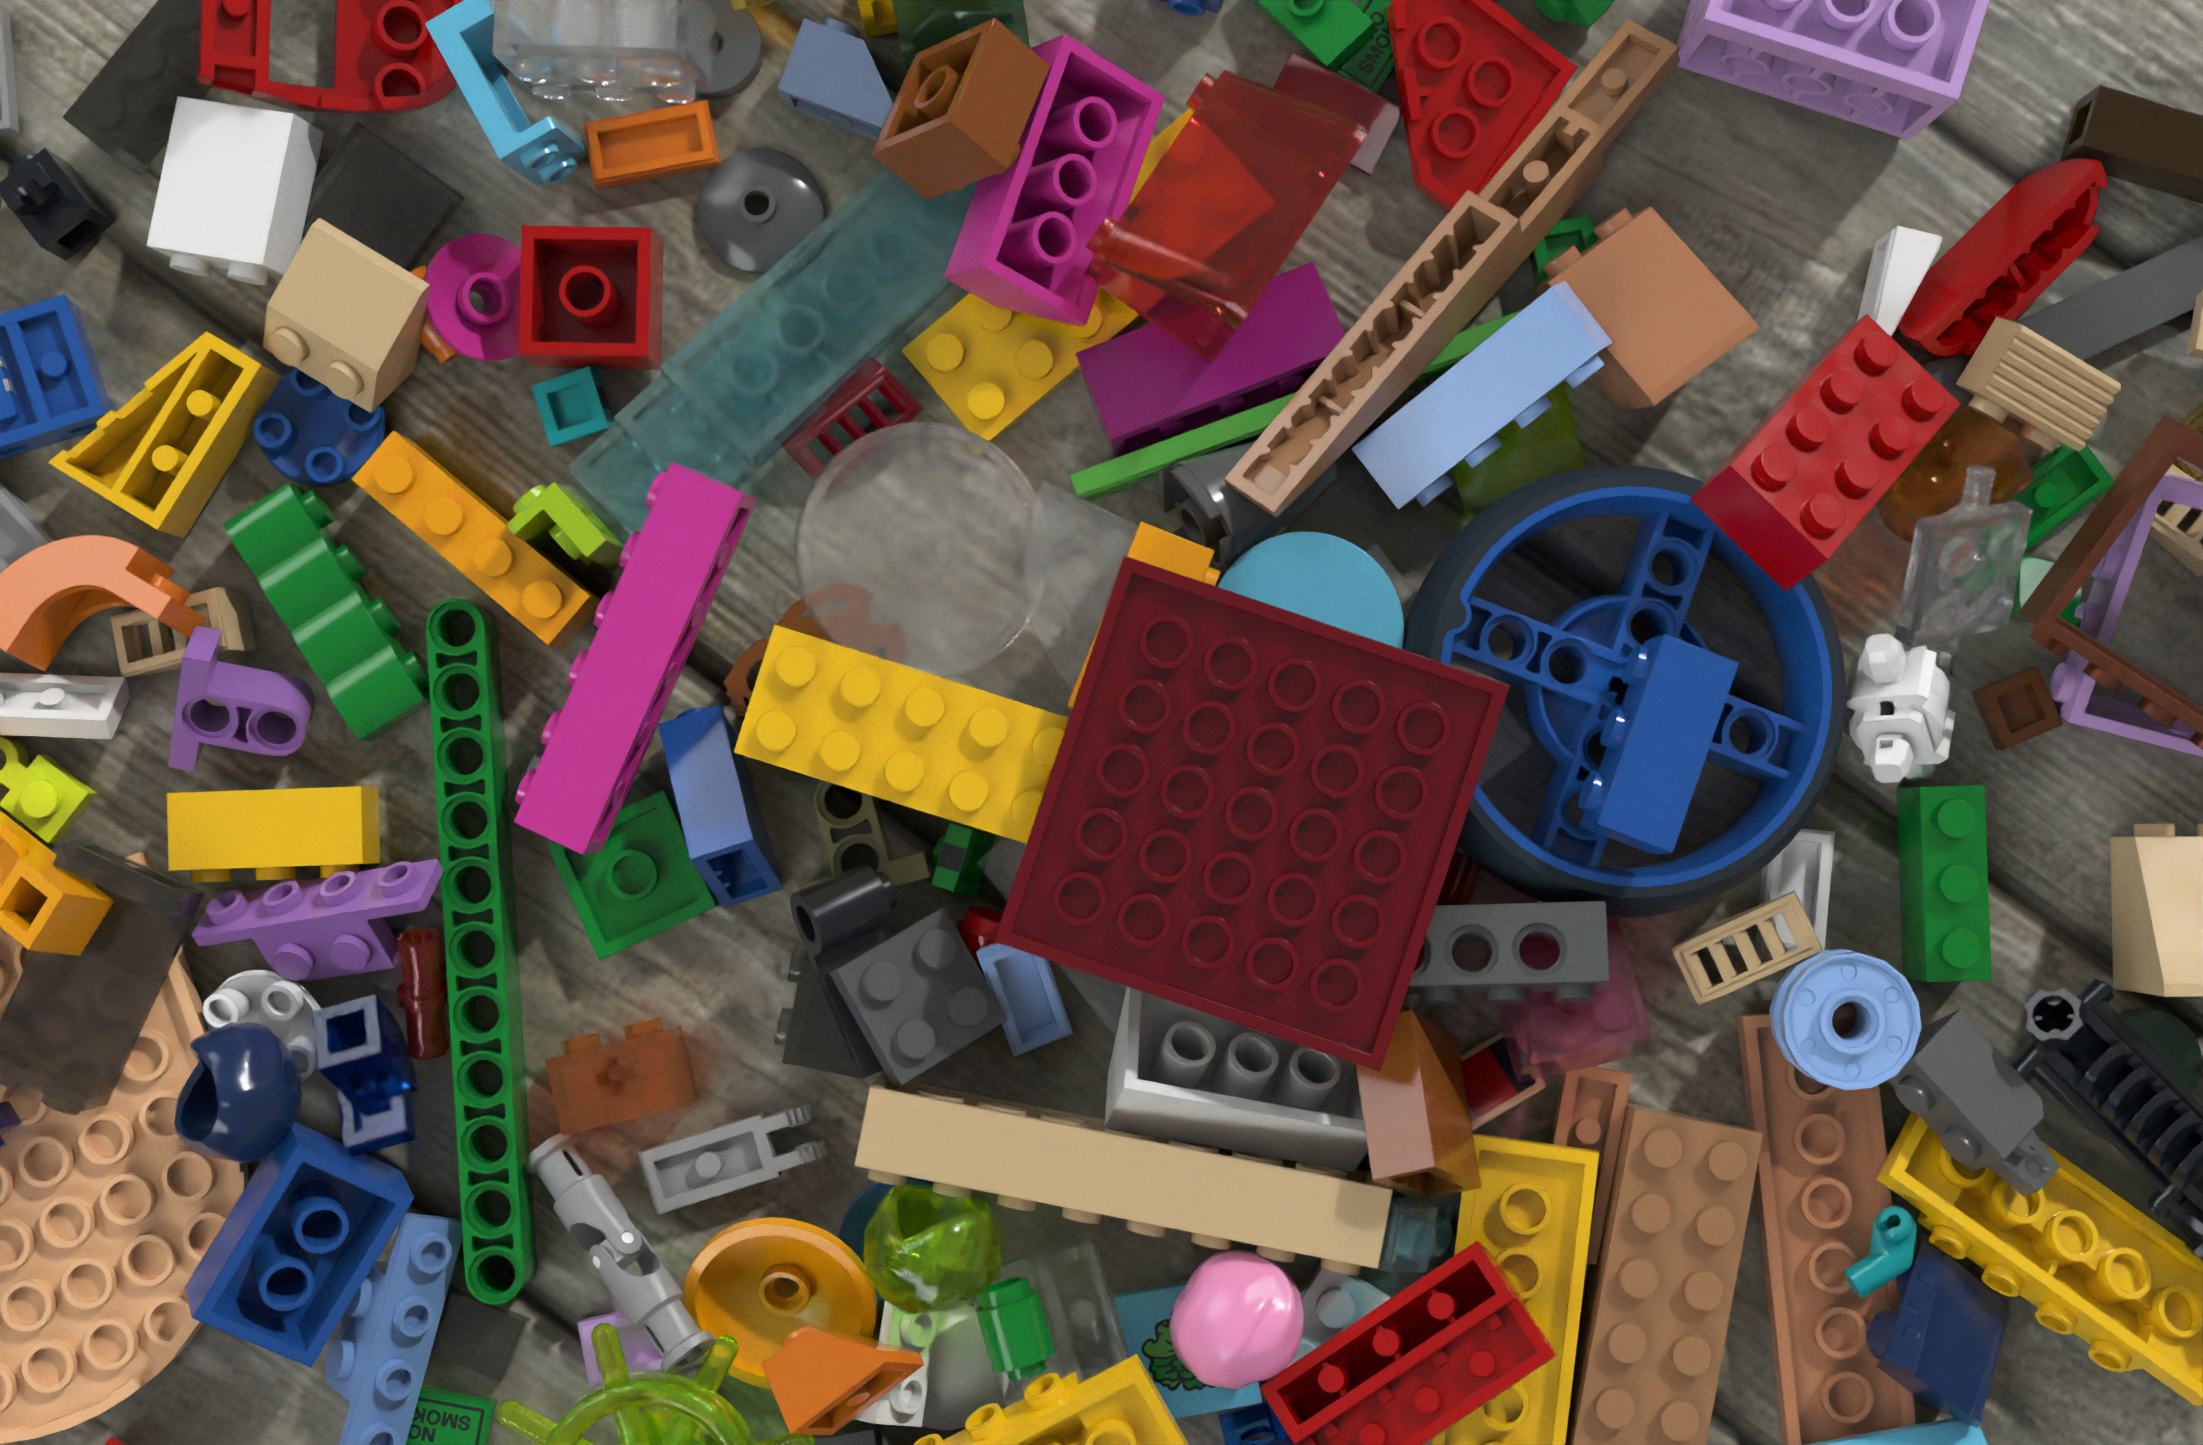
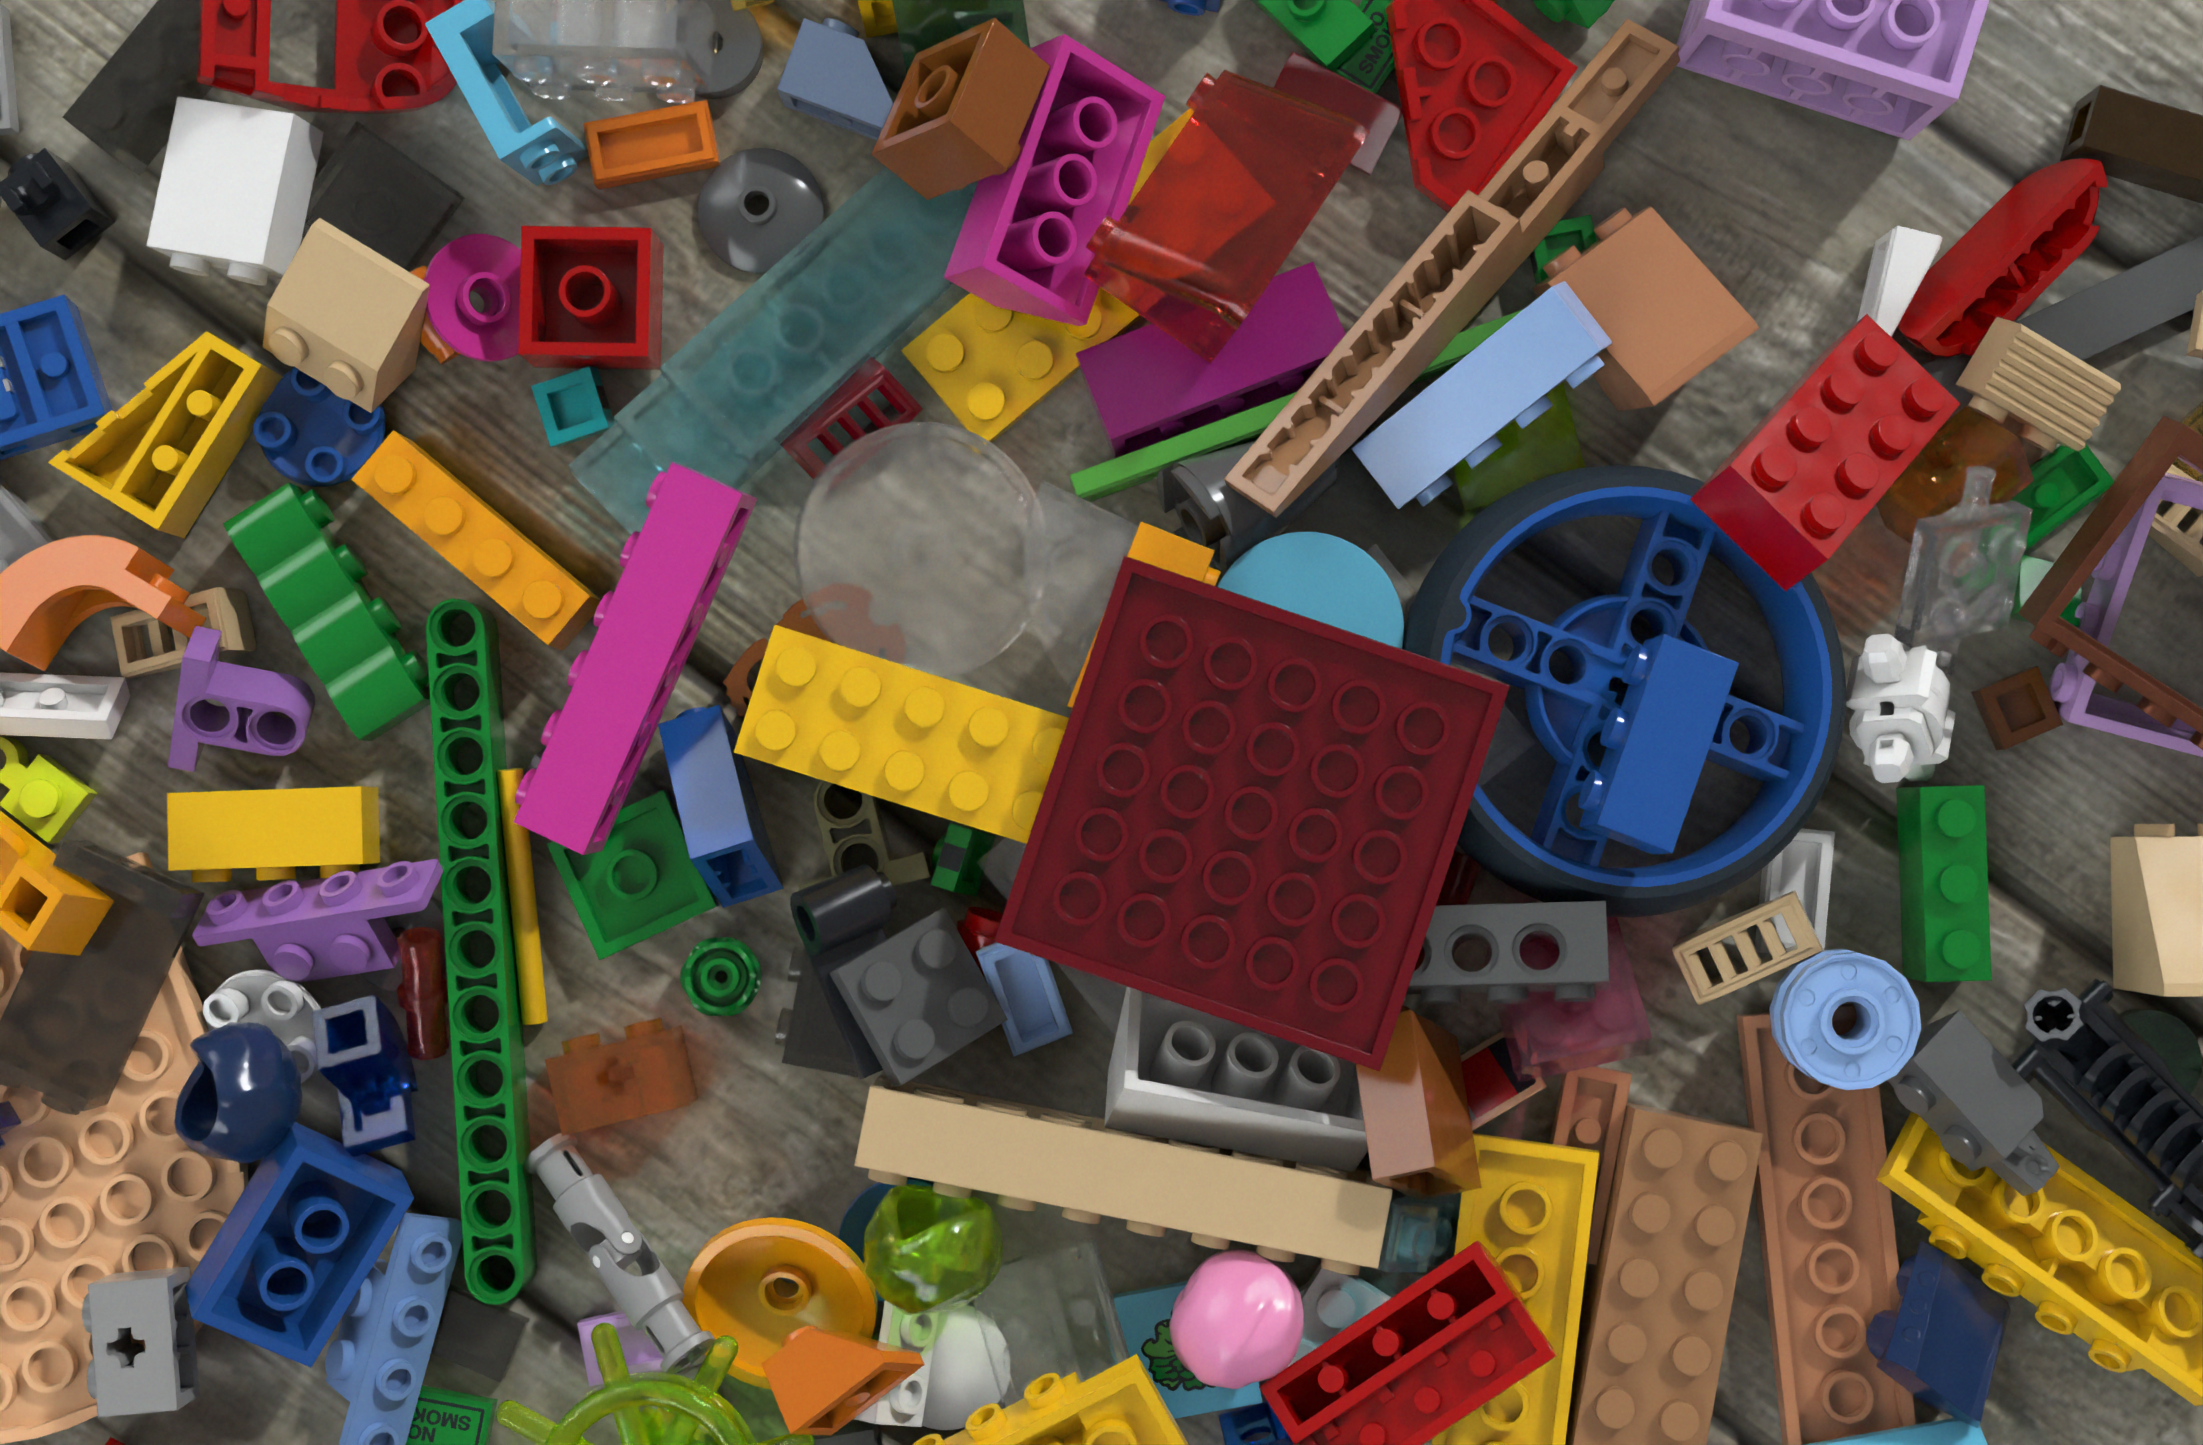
lime bracket [506,482,624,570] -> none
light grey hinge [638,1102,829,1215] -> none
green brick [975,1276,1056,1381] -> none
teal arm [1842,1206,1917,1299] -> none
none -> light grey brick [82,1266,200,1418]
none -> yellow bar [497,768,548,1025]
none -> green plate [680,937,762,1016]

